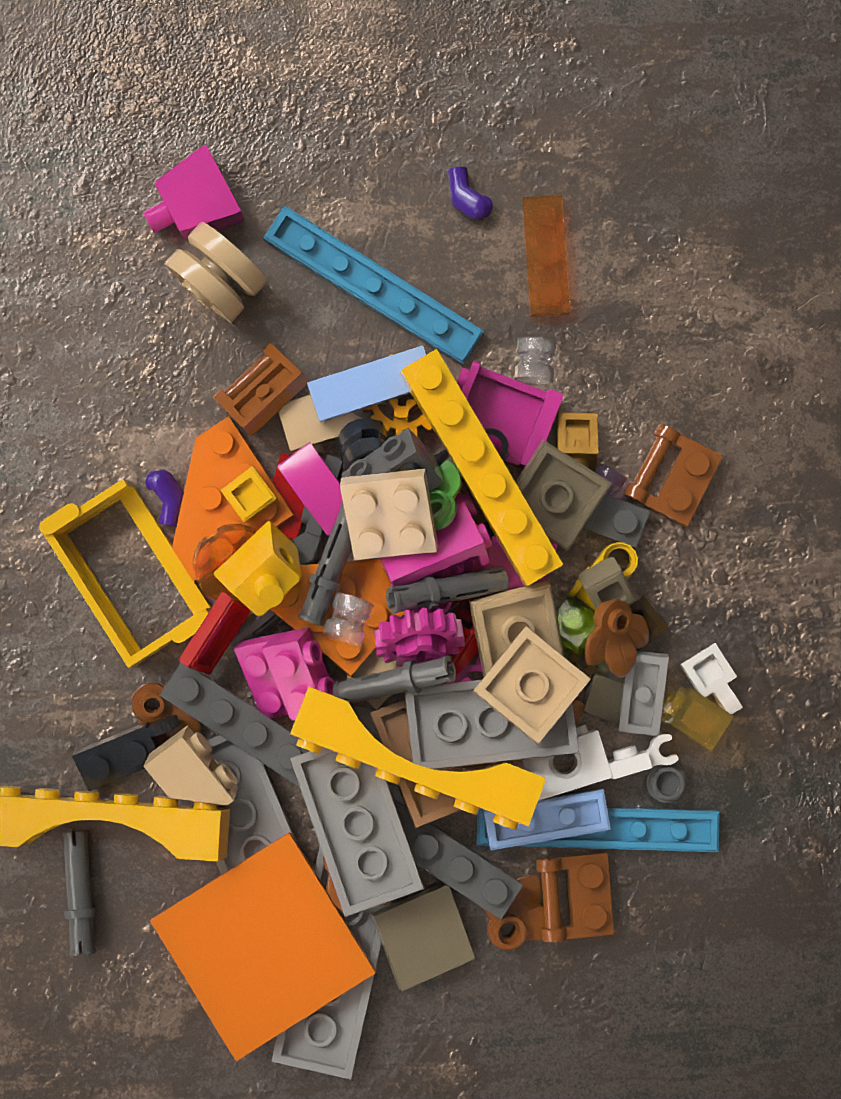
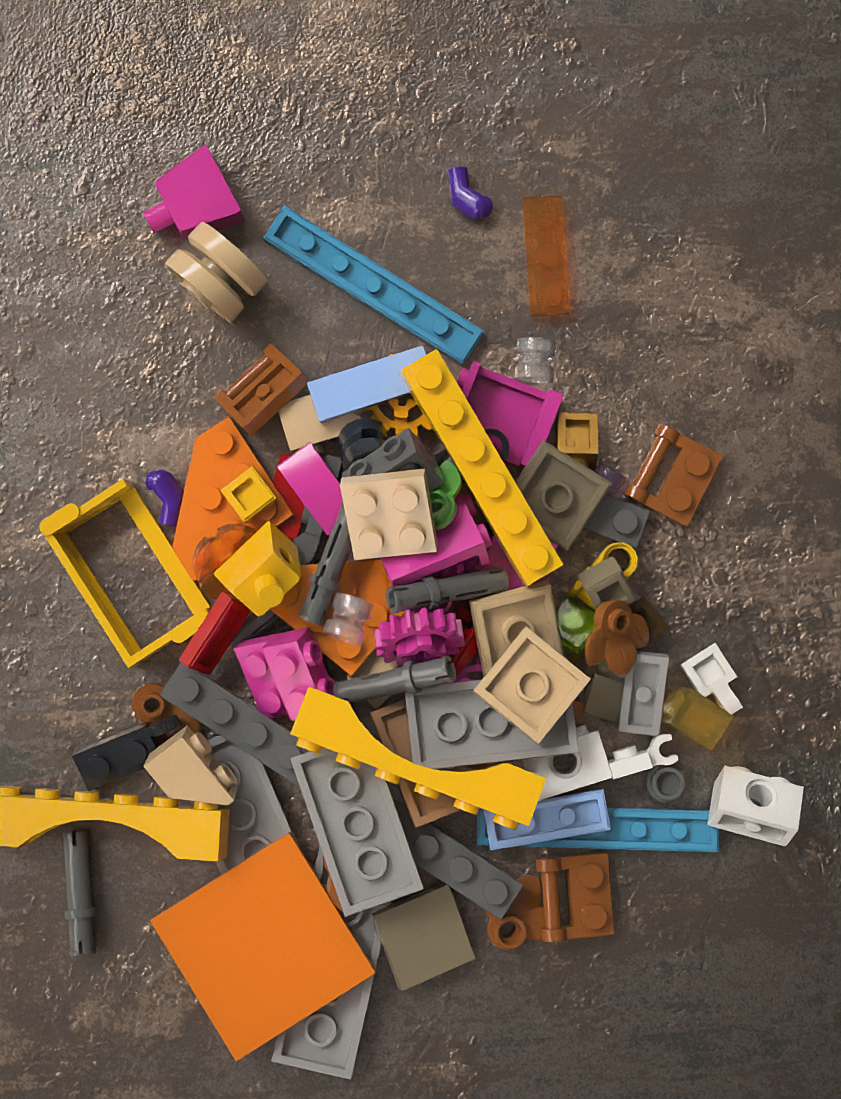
none -> white brick [707,765,804,847]

